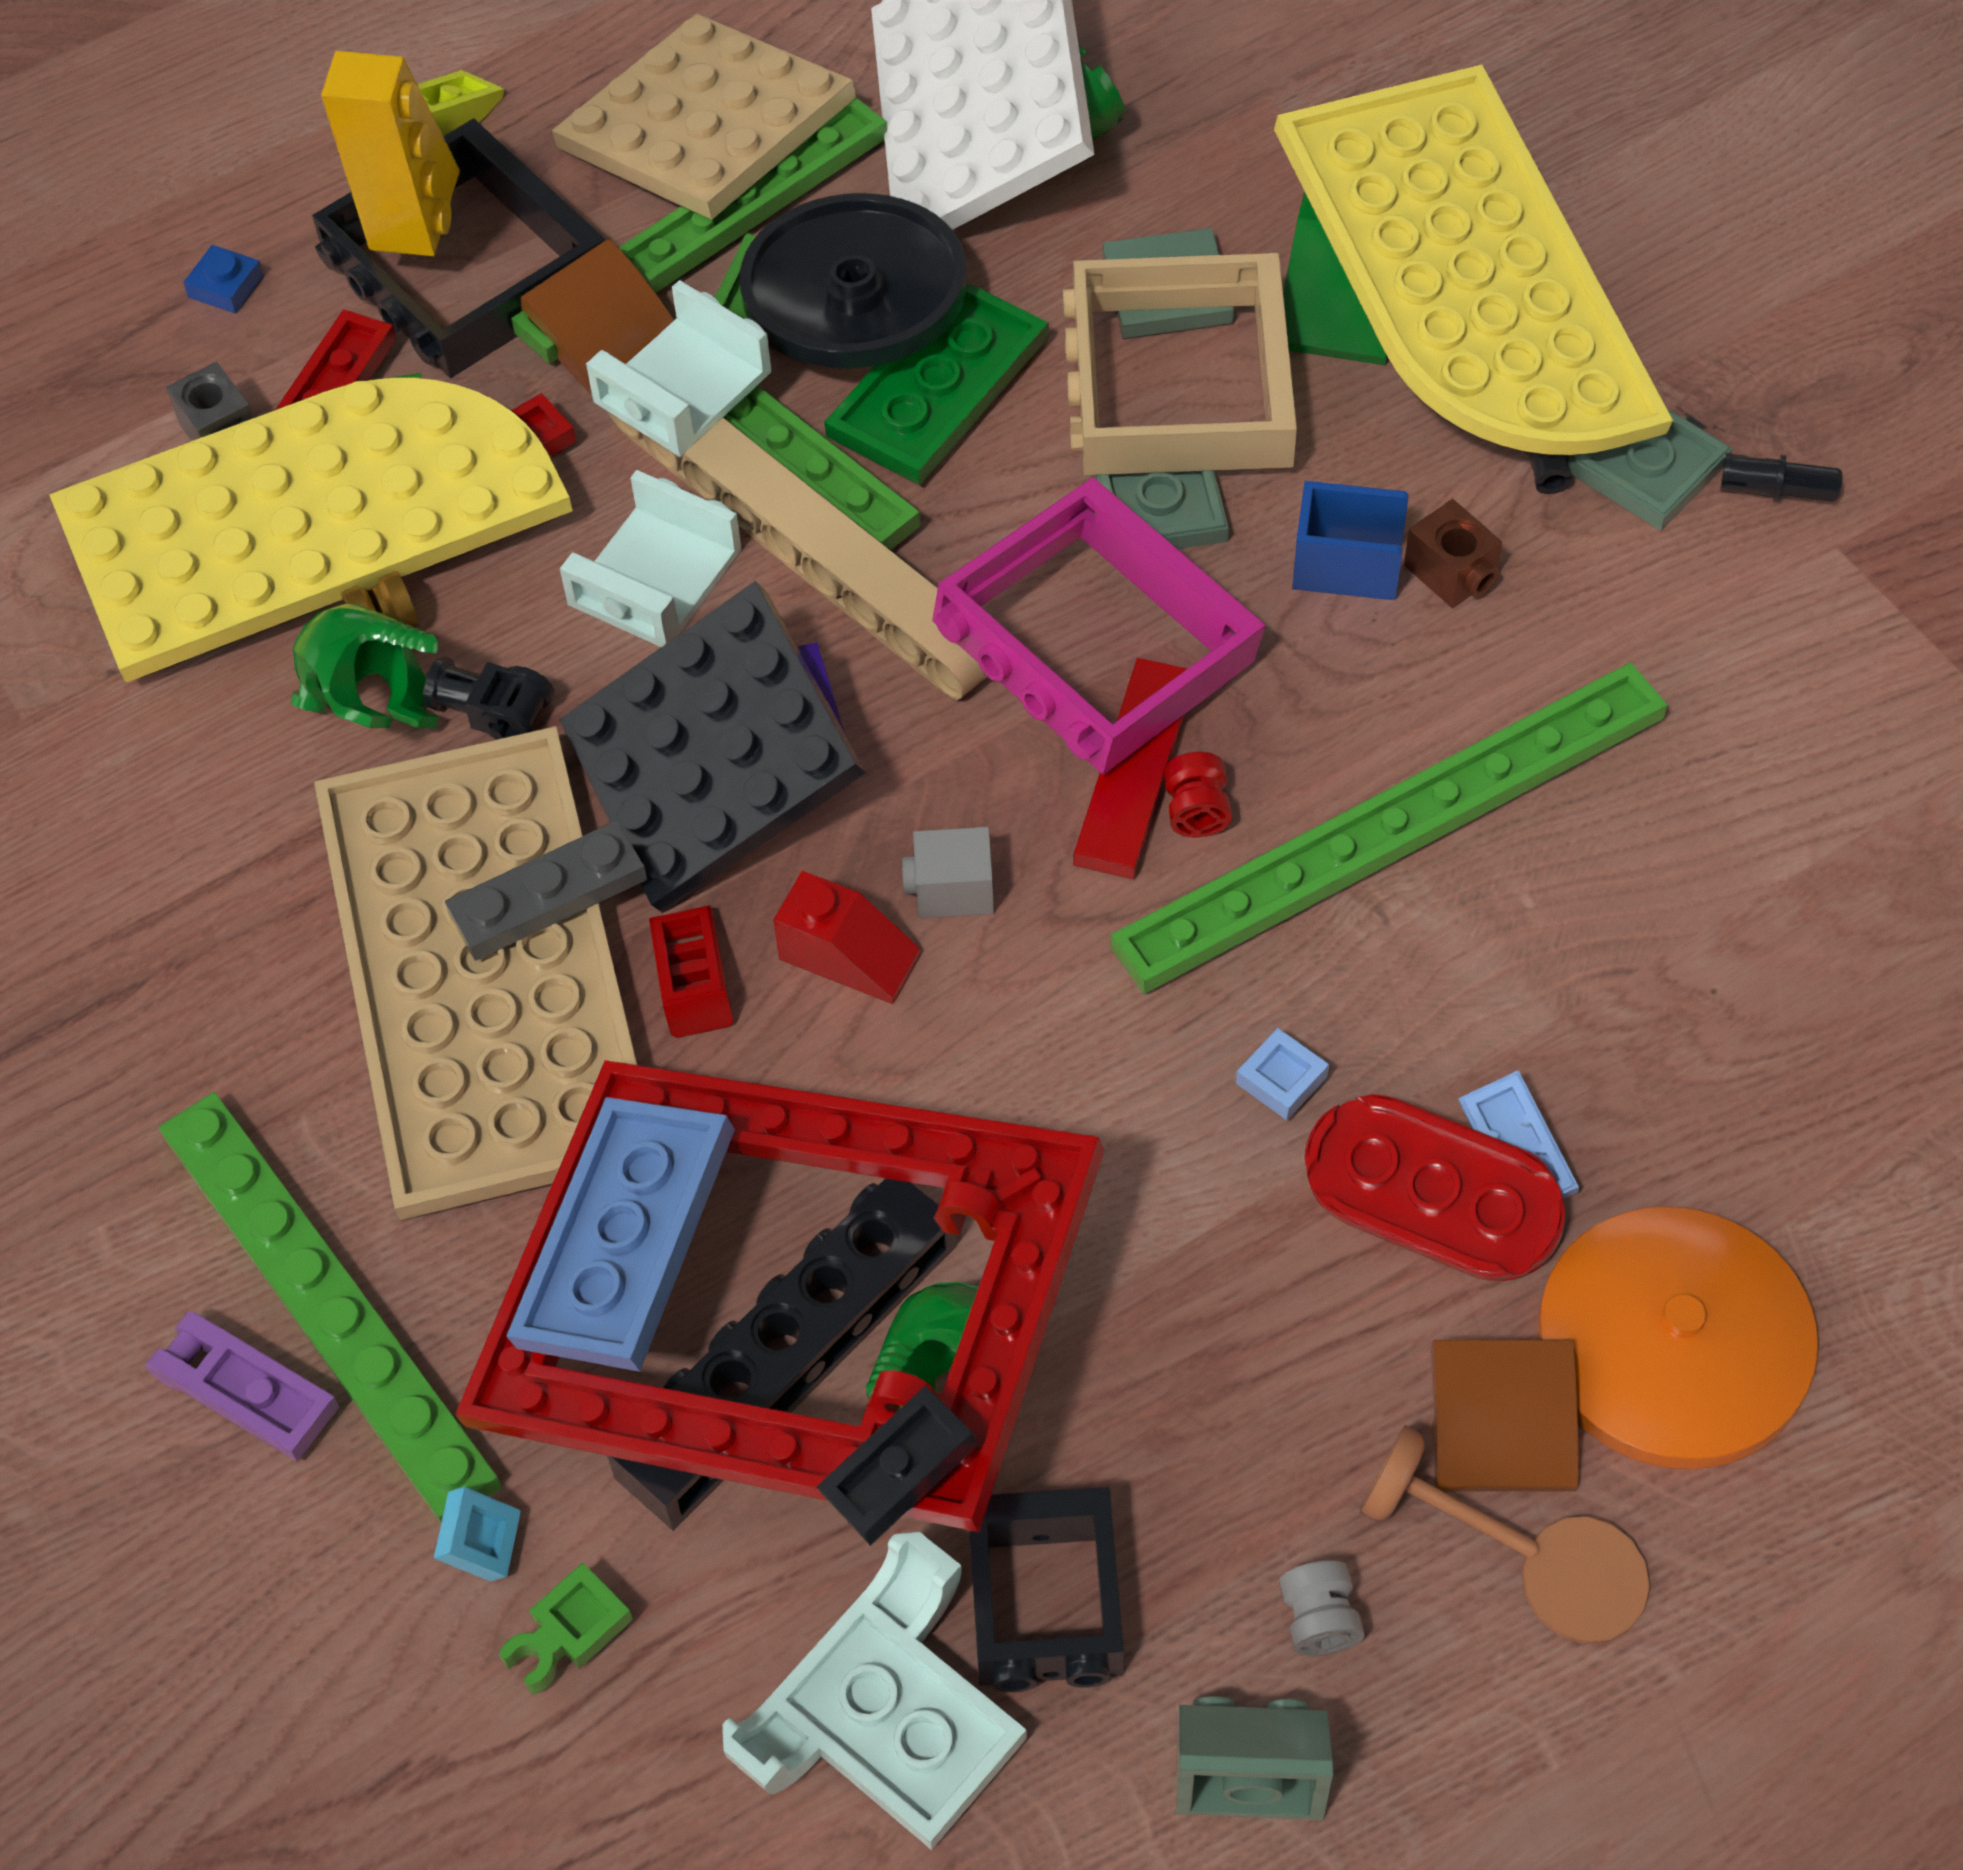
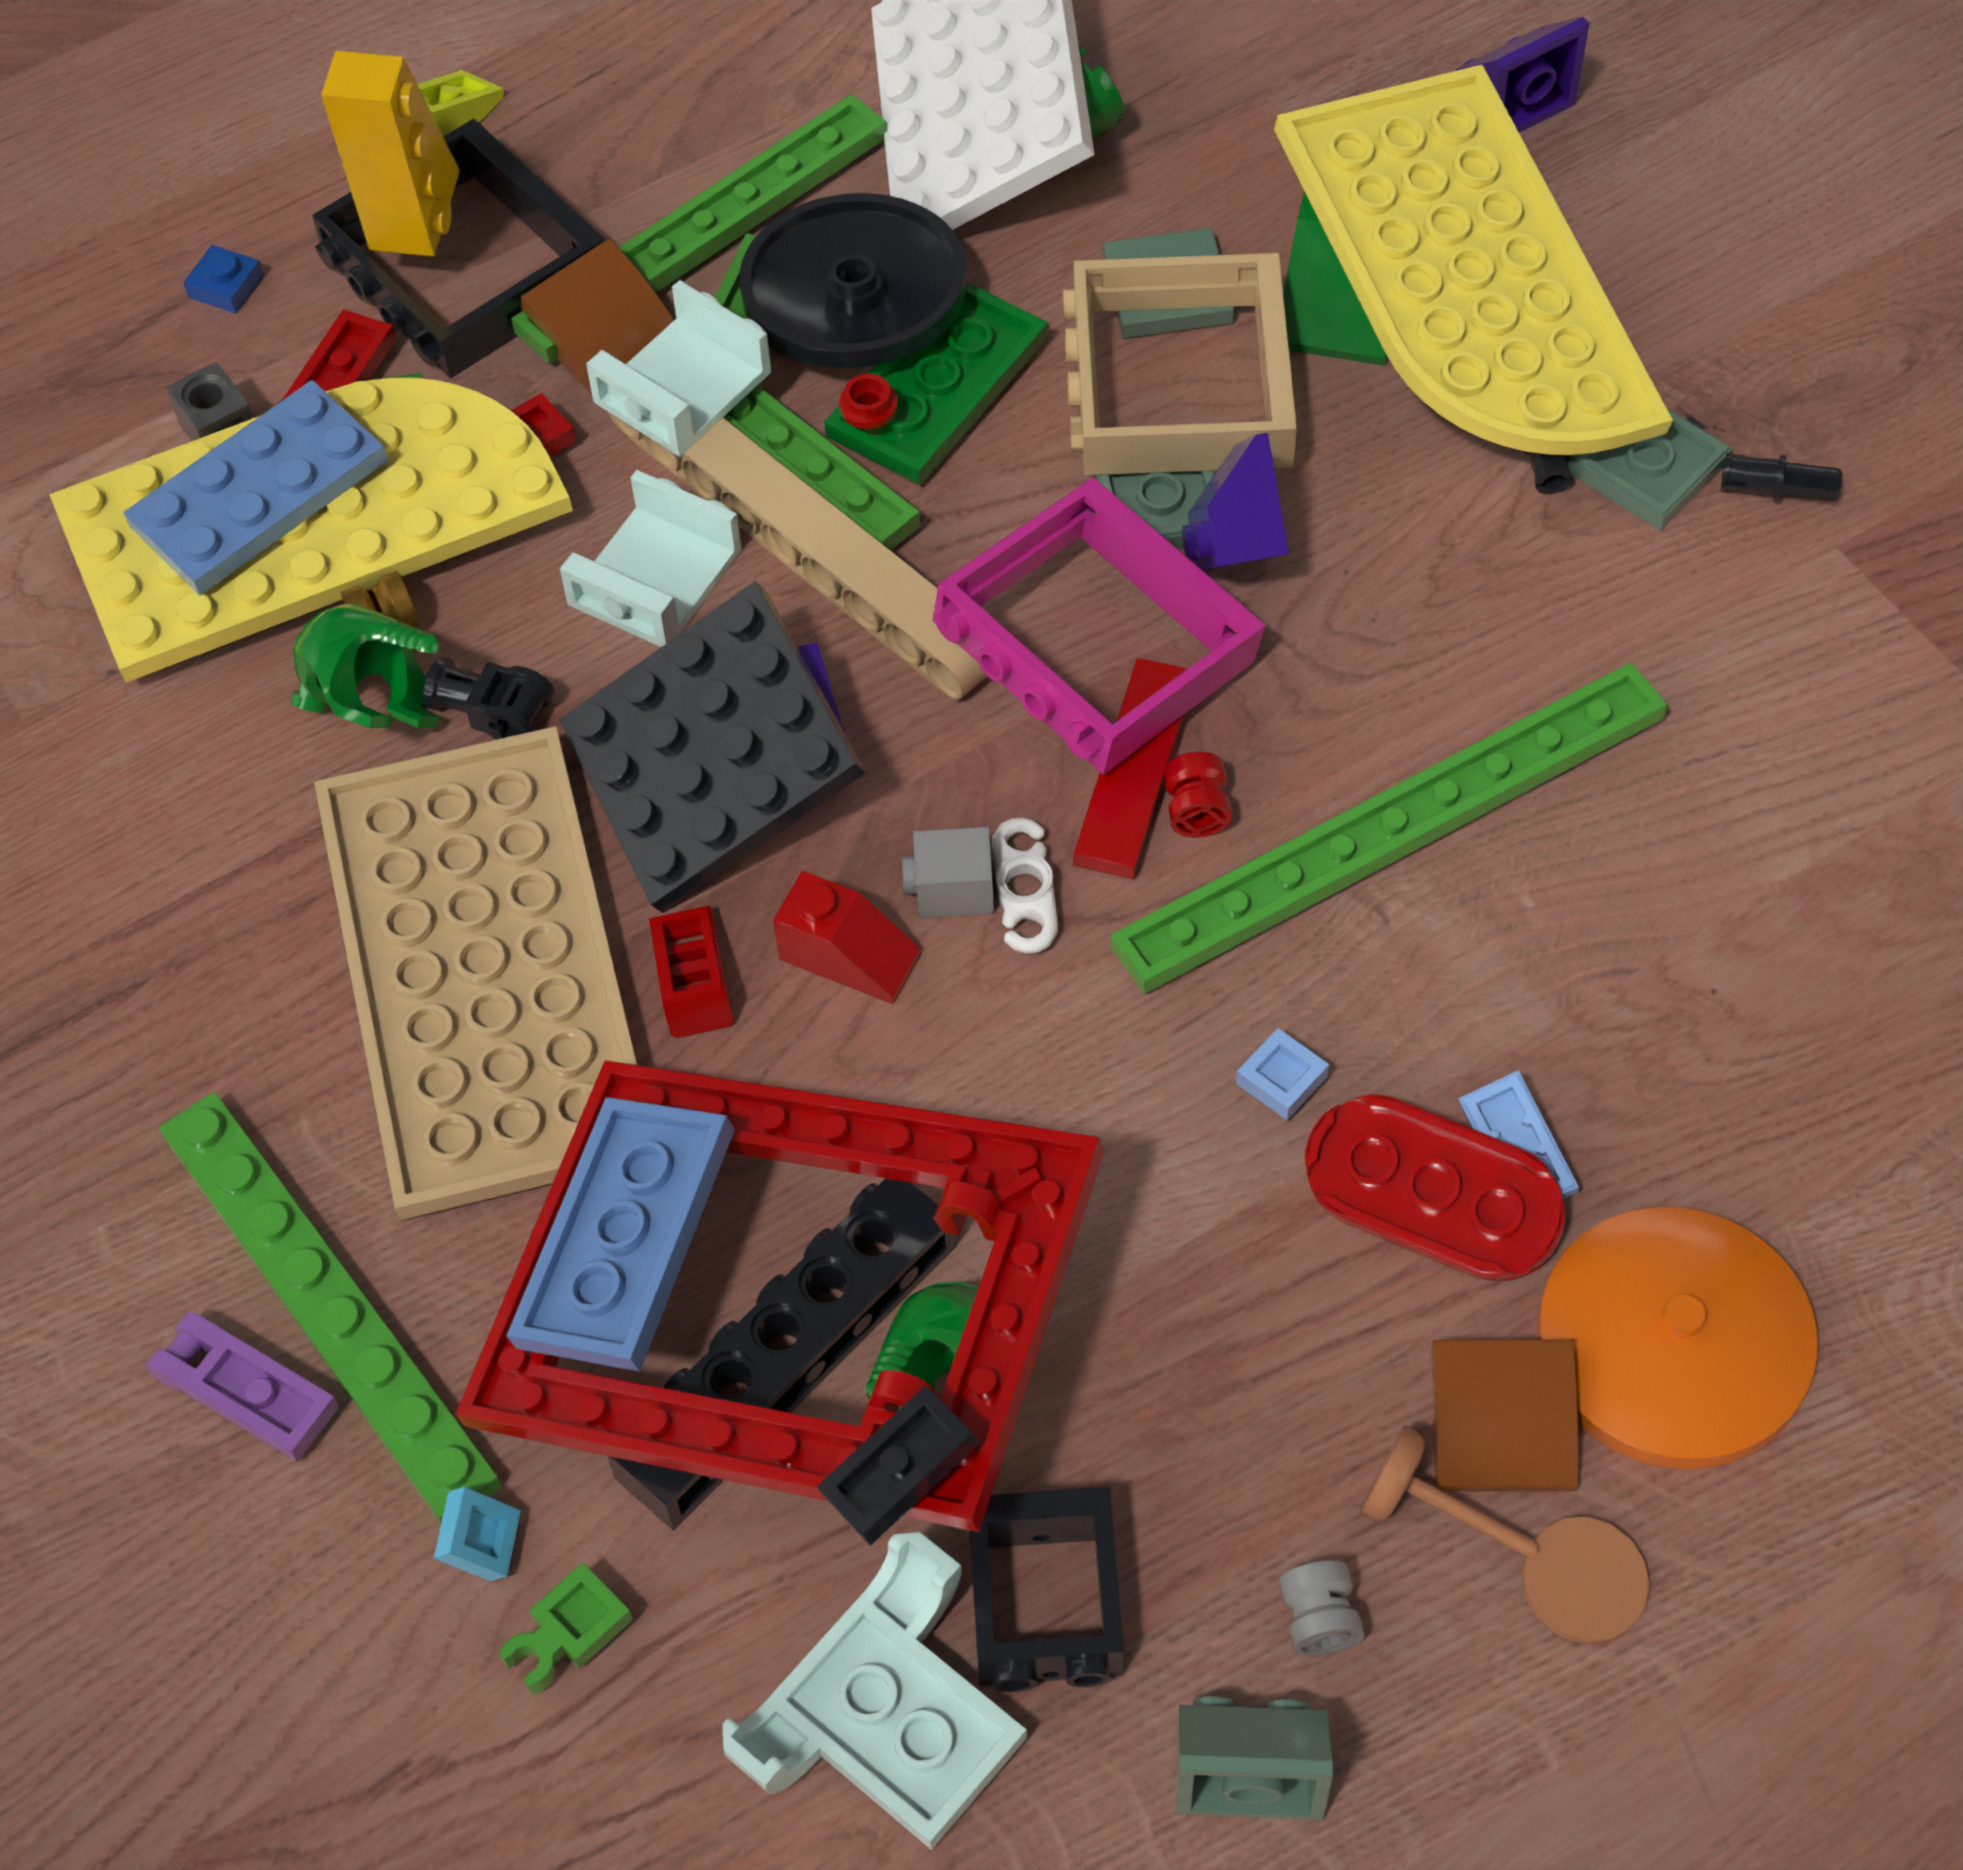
dark grey plate [445,820,647,961] -> none
tan plate [552,13,856,220] -> none
blue piece [1292,481,1409,600] -> none
copper brick [1404,498,1502,609] -> none
none -> medium blue plate [123,380,388,596]
none -> red plate [839,374,897,429]
none -> white piece [991,817,1058,954]
none -> dark purple slope [1182,433,1289,571]
none -> dark purple slope [1455,17,1590,133]

